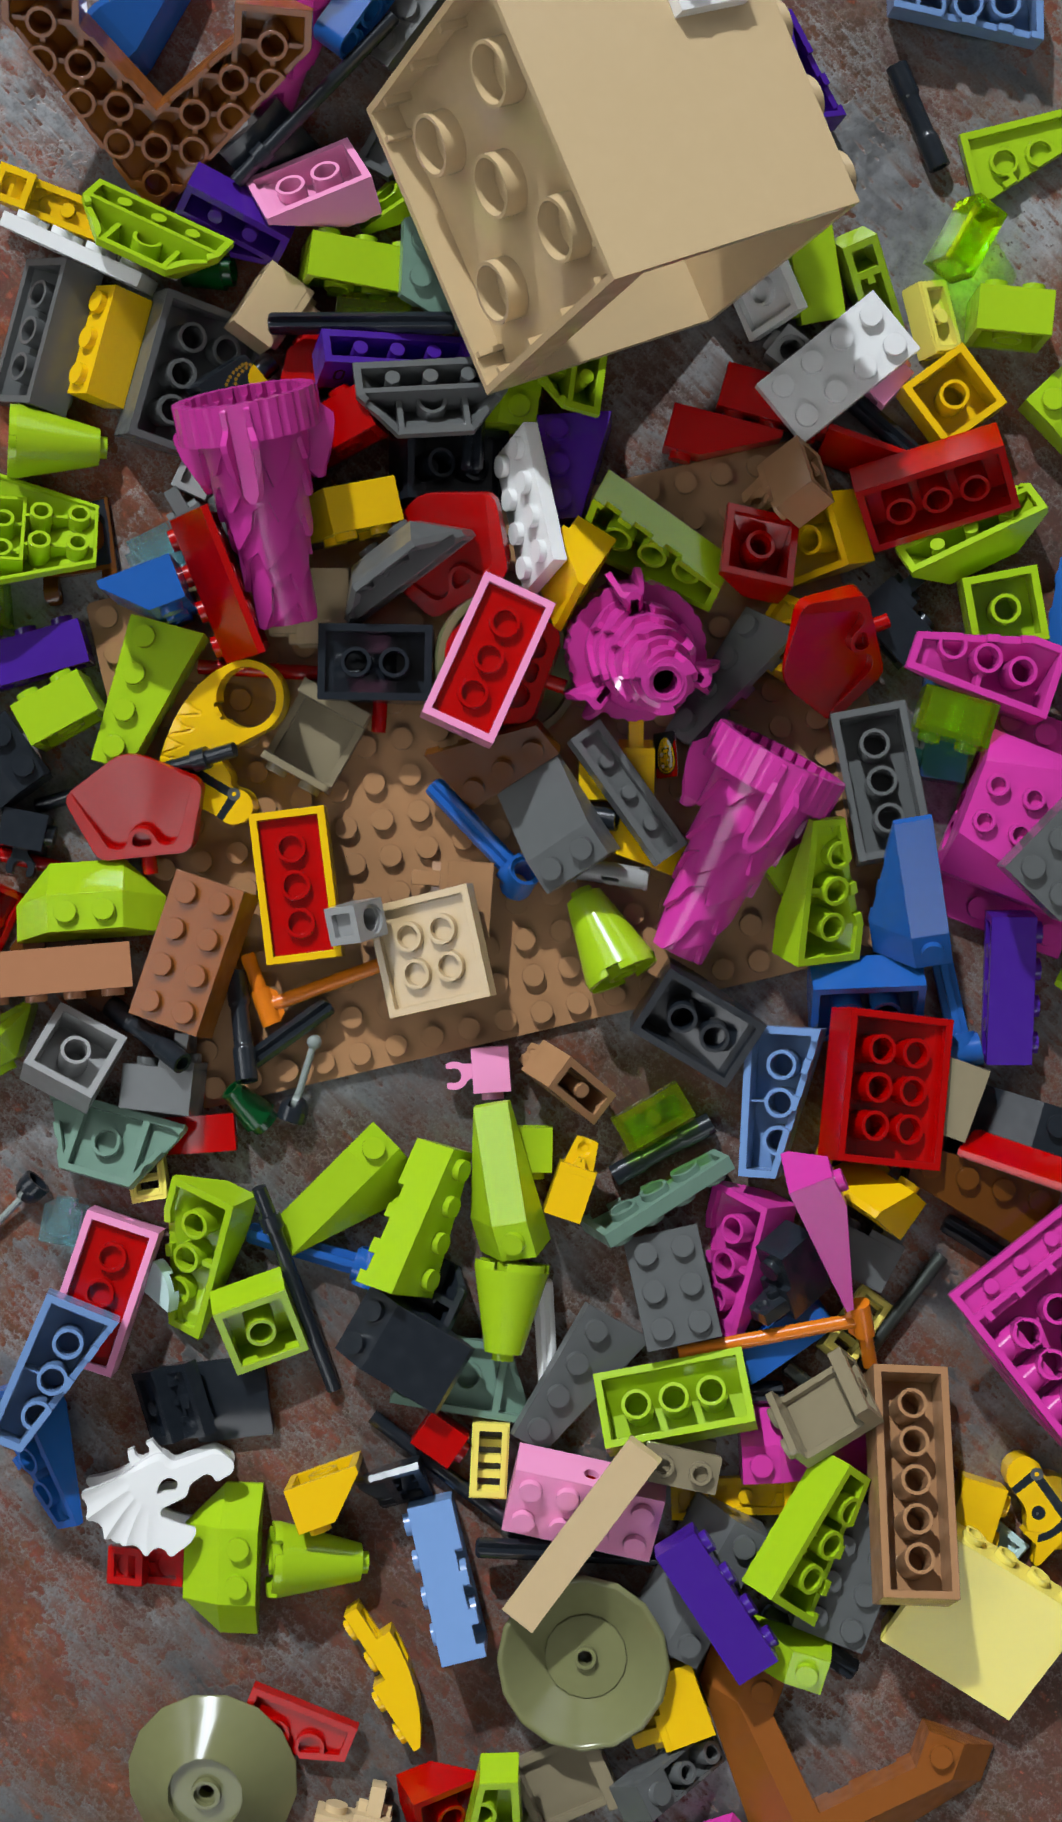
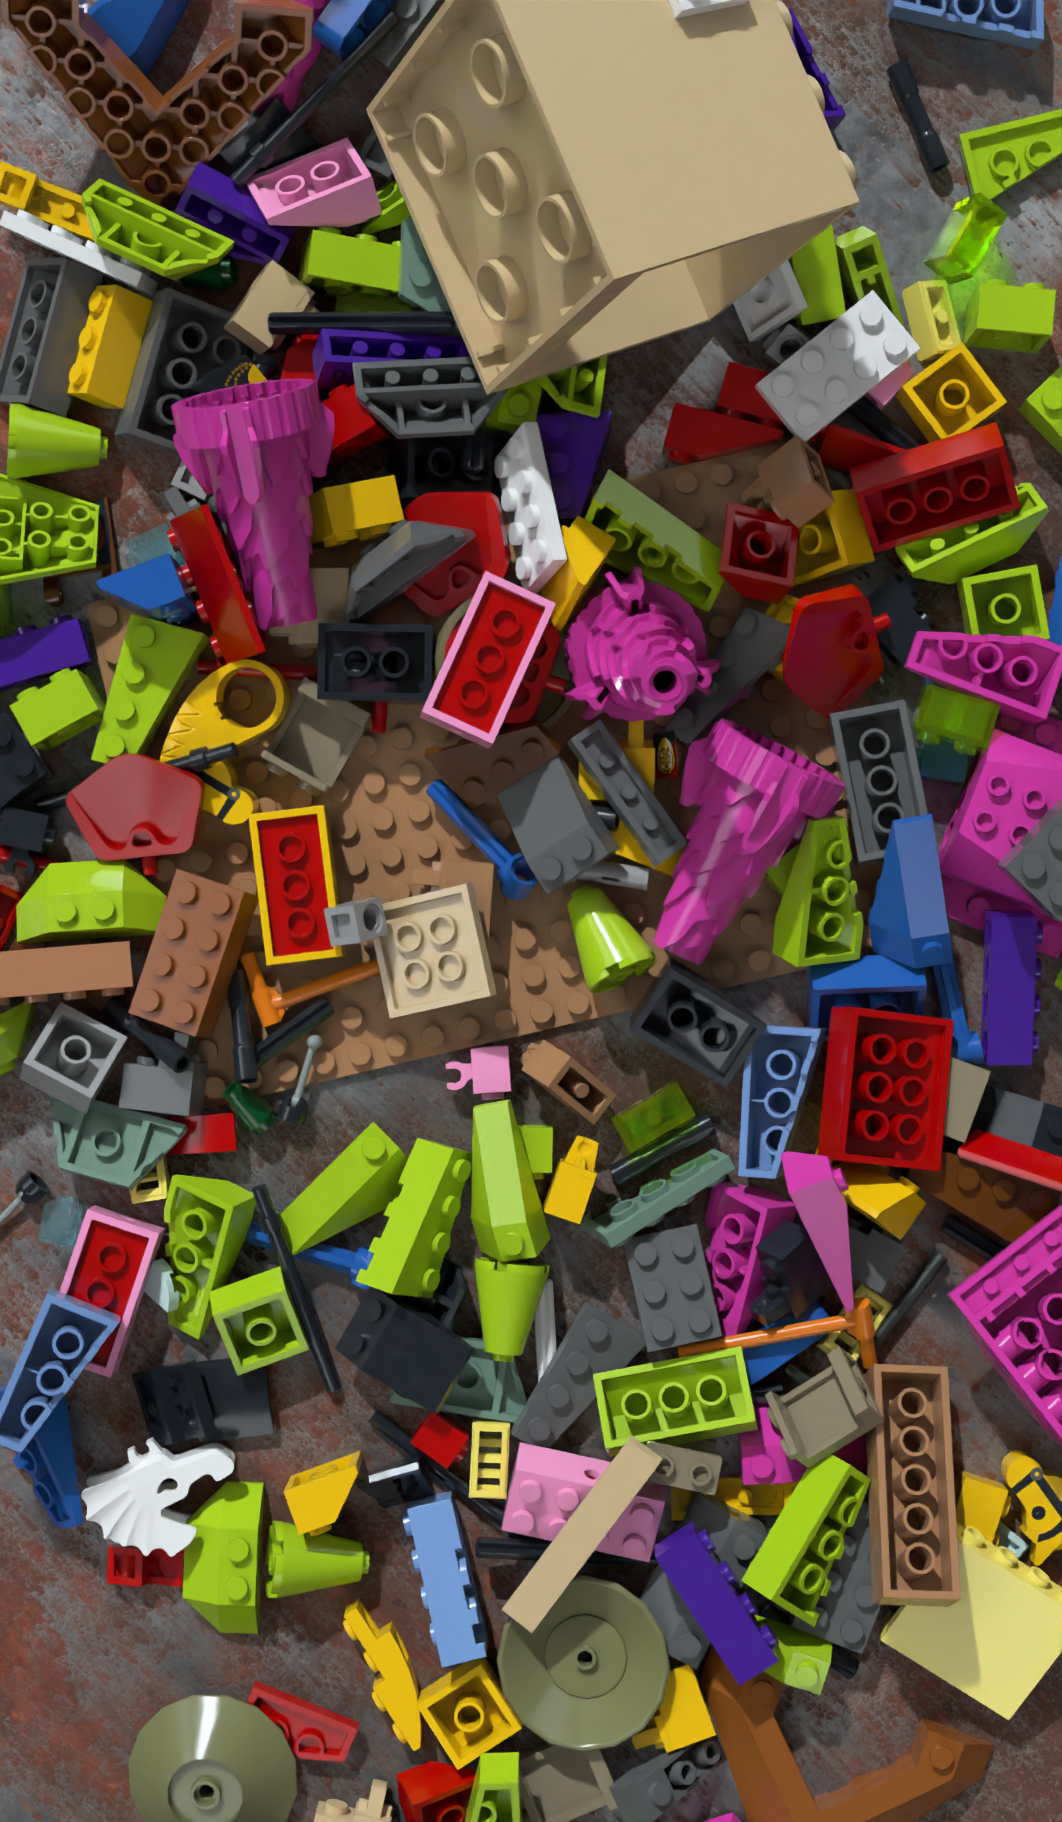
none -> yellow brick [416,1657,522,1770]

